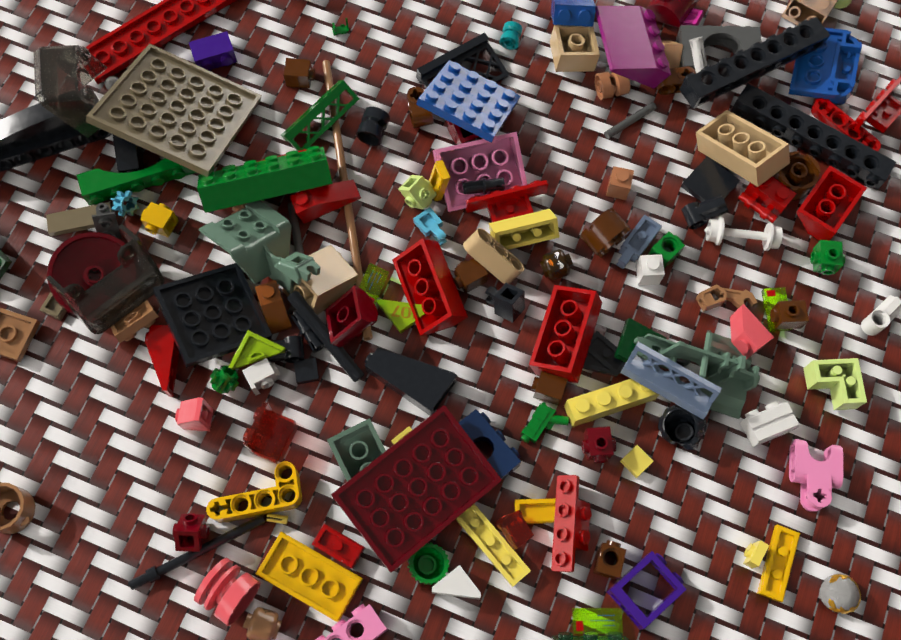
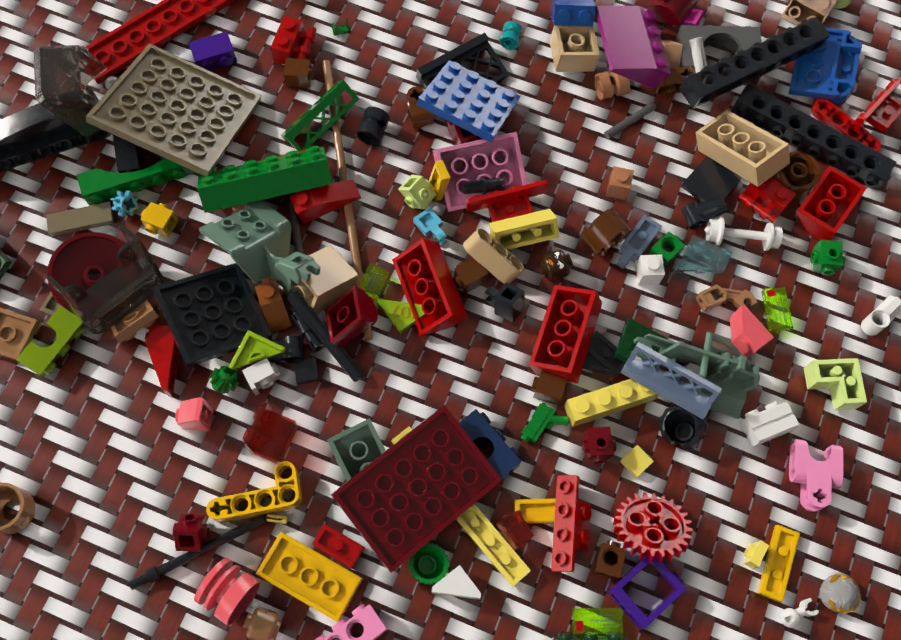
dark grey hinge [92,203,122,238] -> none
black slope [365,348,457,415] -> none
reddish brown brick [770,300,809,330] -> none
none -> lime arch [16,305,85,377]
none -> red brick [270,16,317,65]
none -> red gear [613,492,693,563]
none -> clear light blue wing [676,235,732,273]
none -> white arm [780,598,819,628]

